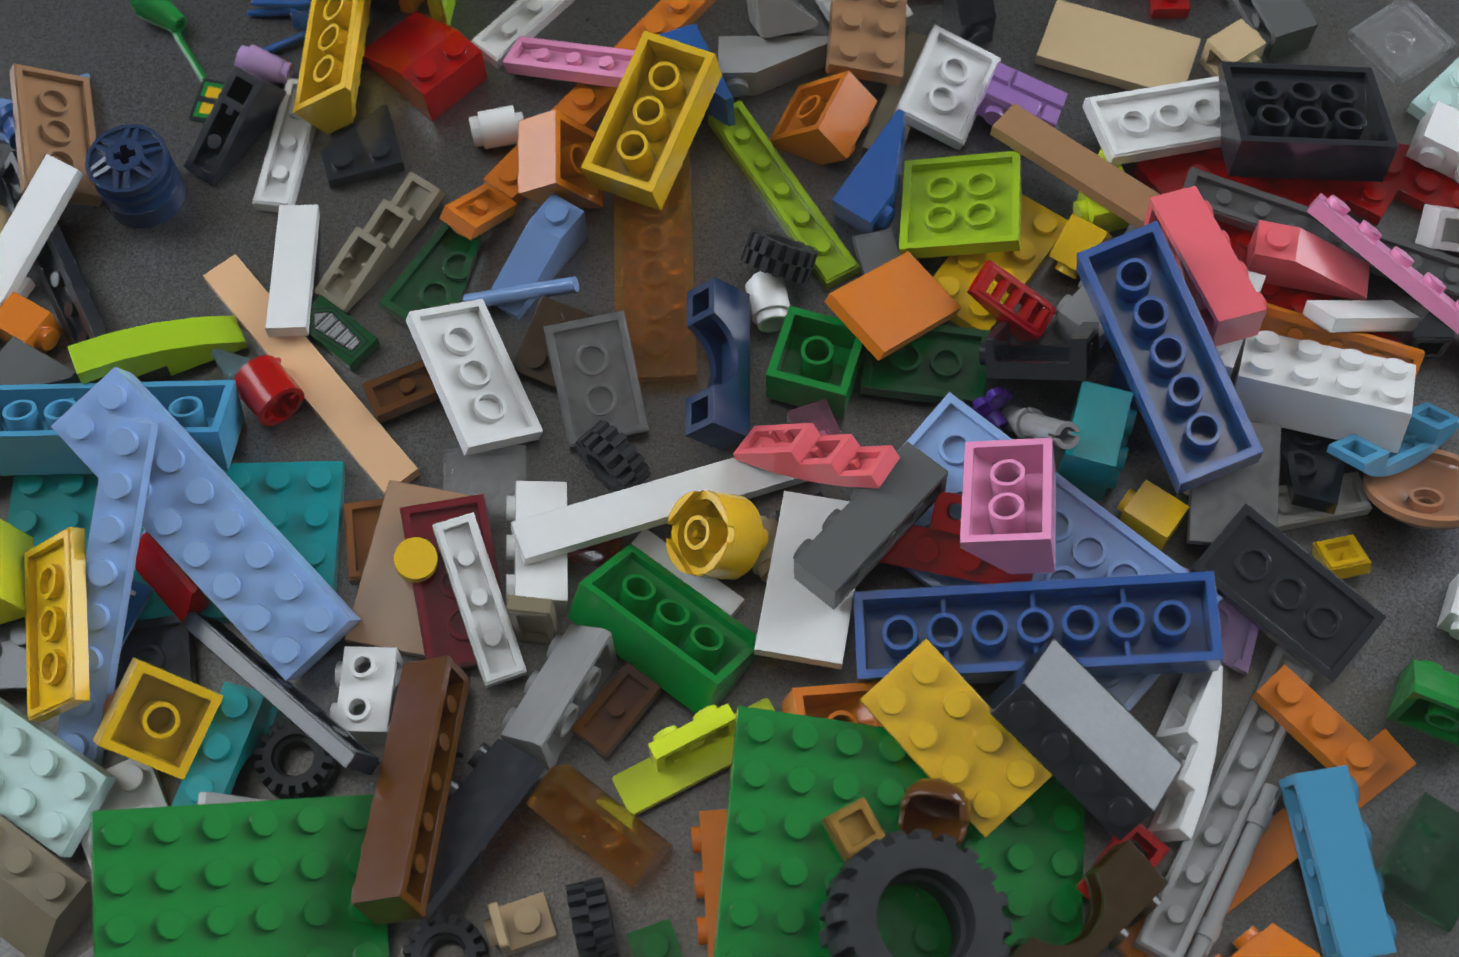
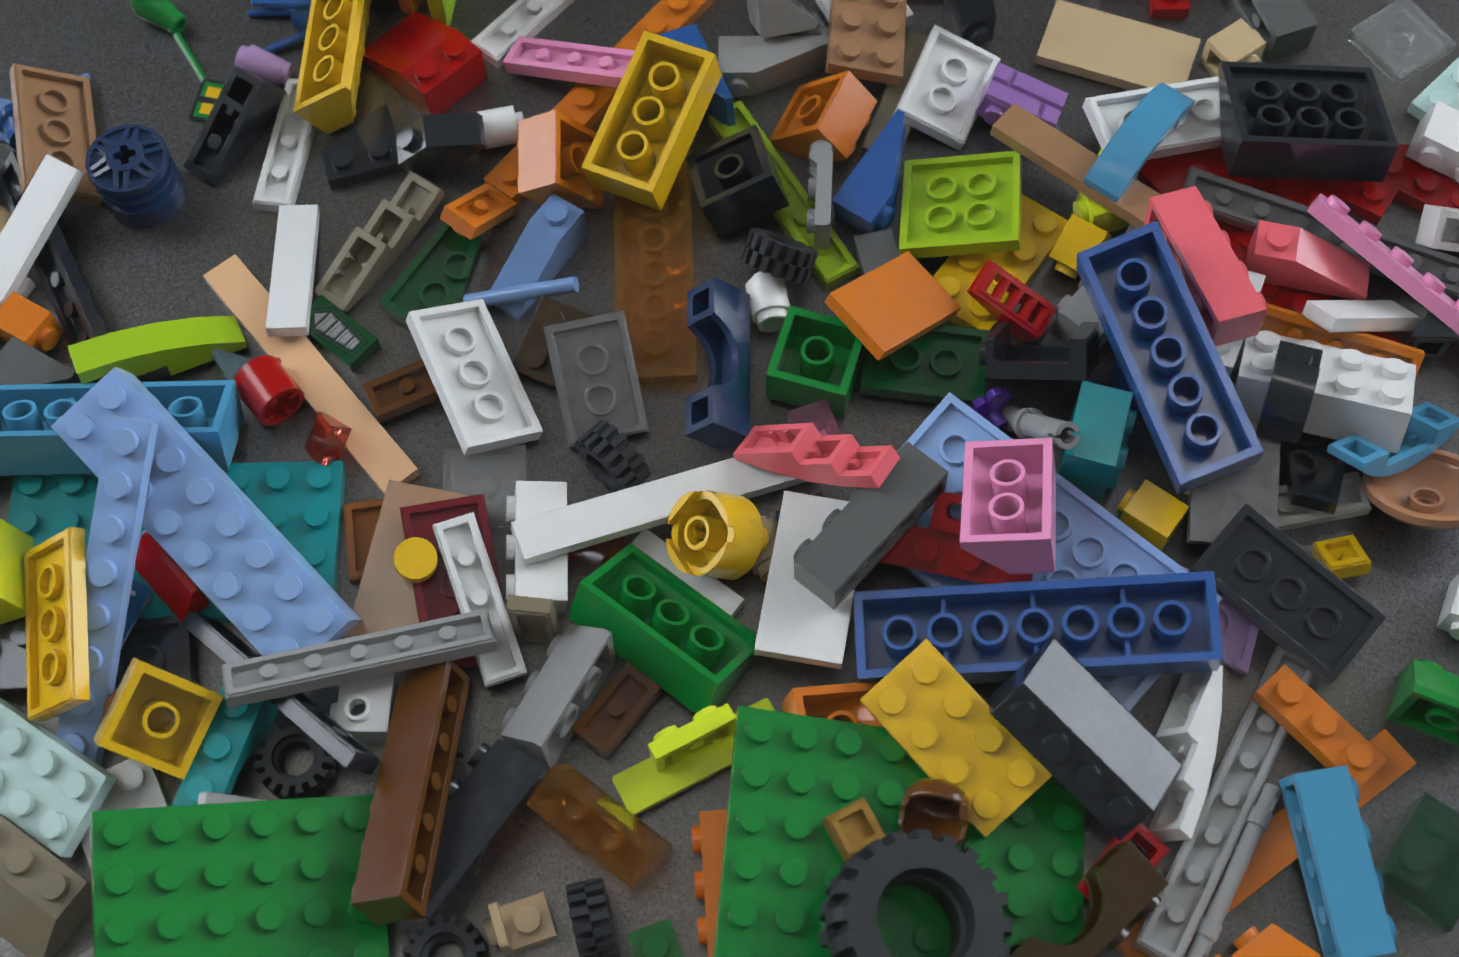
none -> light grey tile [221,609,497,708]
none -> clear red slope [304,411,352,465]
none -> black slope [395,112,487,182]
none -> black slope [686,124,789,238]
none -> light grey hinge [807,139,833,249]
none -> dark azure slope [1083,82,1196,203]
none -> black brick [1256,340,1323,444]

